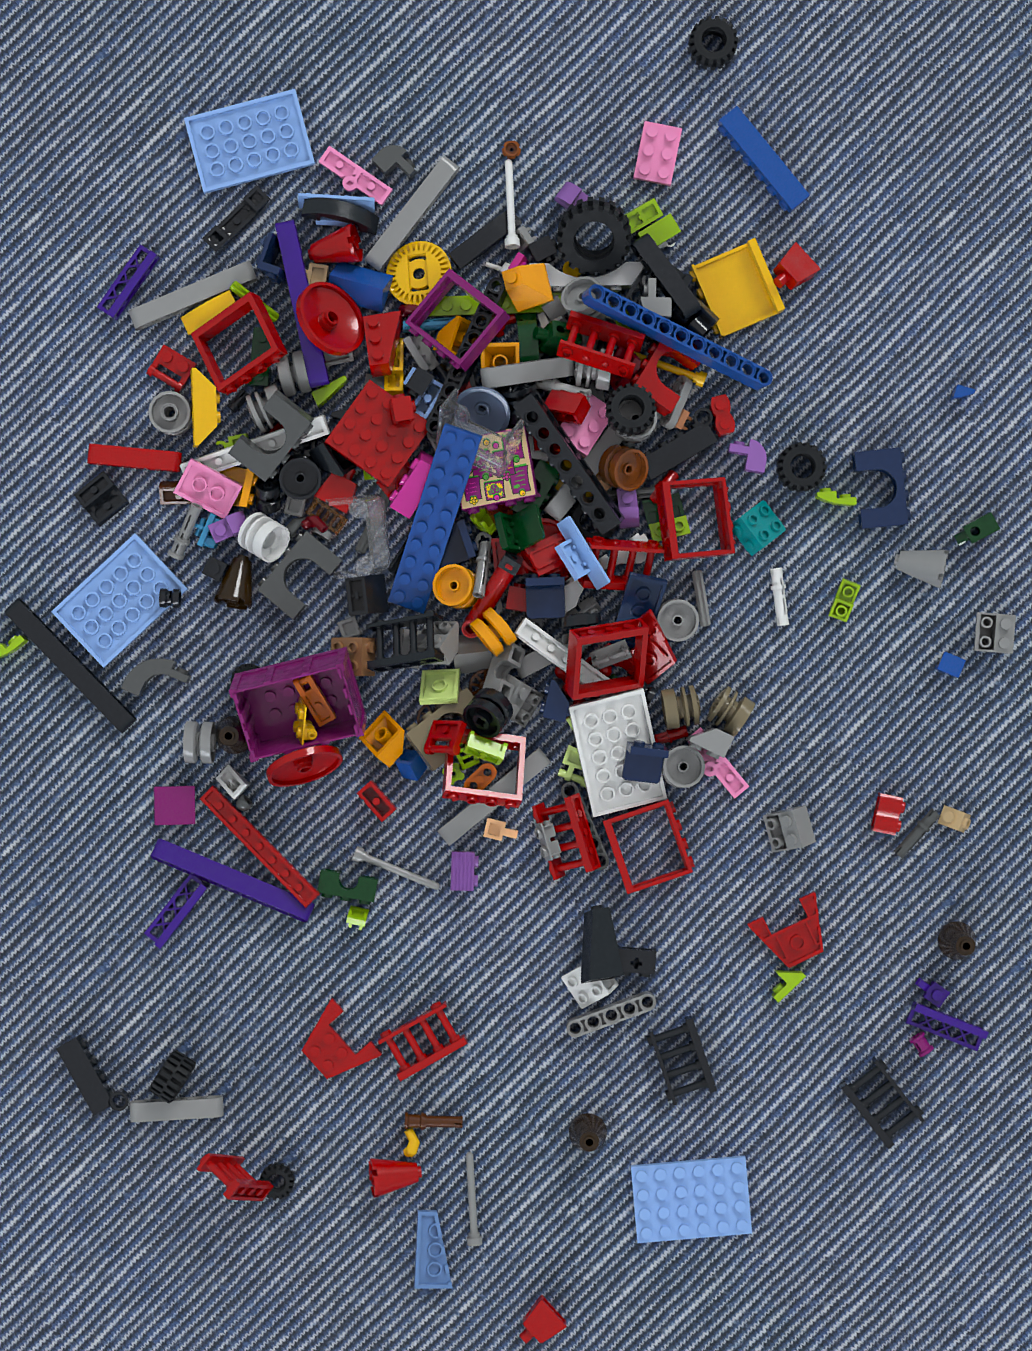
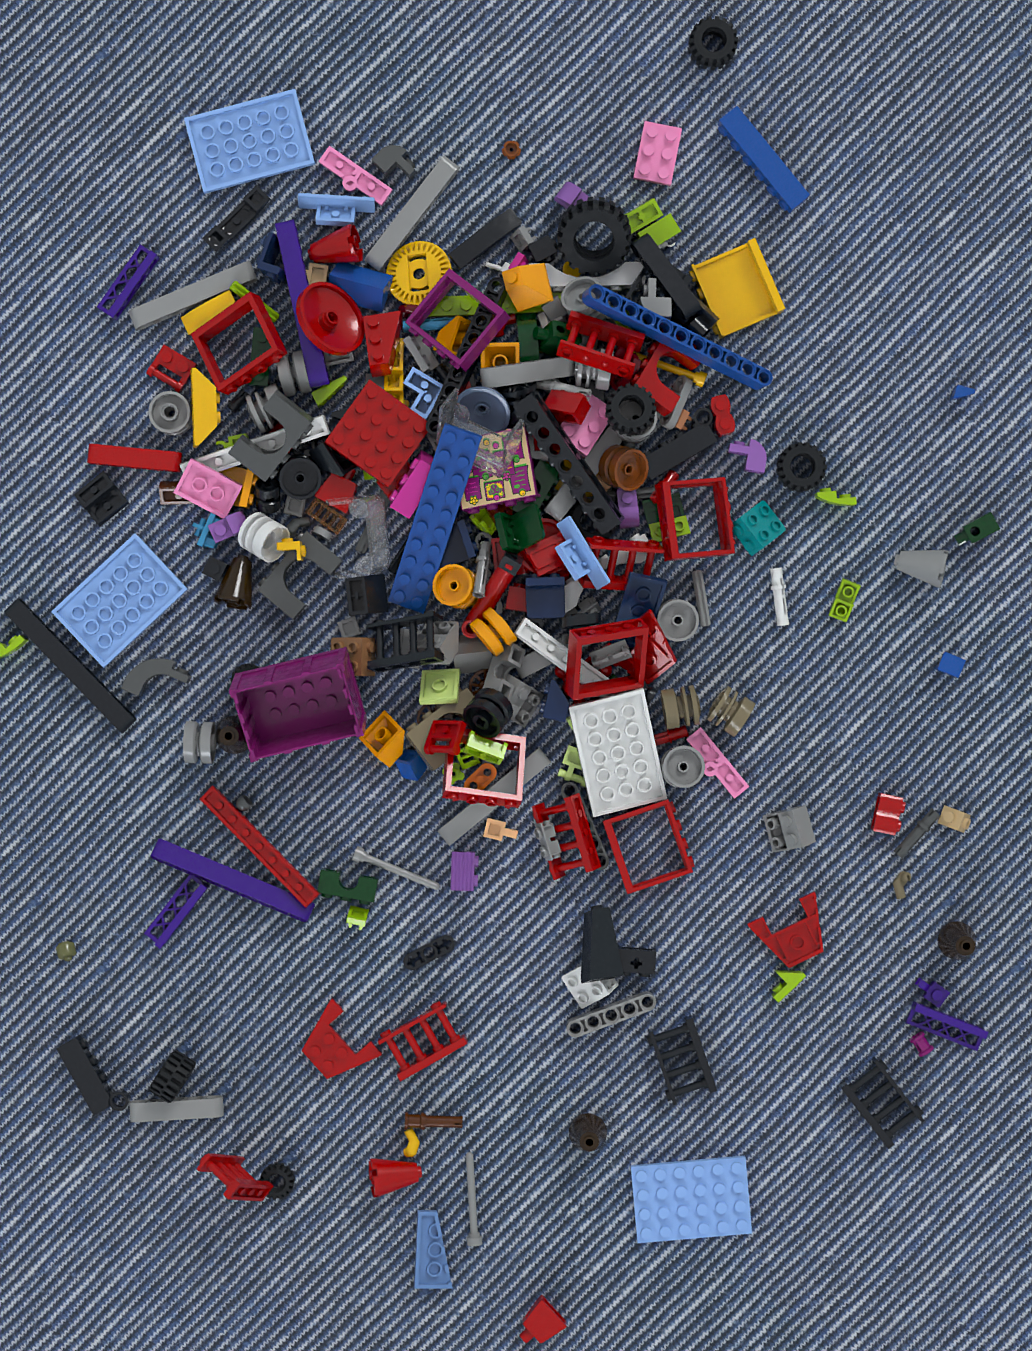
magenta slope [153,786,195,825] -> none
black wheel [159,588,181,608] -> none
light grey pin [167,503,203,560] -> none
white slope [216,764,251,800] -> none
red dish [266,745,343,787] -> none
orange plate [293,674,337,727] -> none
yellow hinge [293,696,317,745] -> none
black slope [301,198,379,235] -> none
dark red arm [301,515,328,533] -> none
red brick [357,780,397,822] -> none
red brick [389,394,416,425] -> none
black brick [405,366,435,398] -> none
white piece [504,159,520,250] -> none
dark blue bracket [622,740,669,784] -> none
light grey slope [686,728,734,759] -> none
red torso [773,242,821,290] -> none
dark blue arch [852,447,911,530] -> none
light grey slope [974,612,1016,654] -> none
none -> olive piece [56,941,77,961]
none -> yellow bracket [277,538,306,561]
none -> black beam [403,934,455,970]
none -> dark tan arm [893,871,911,899]

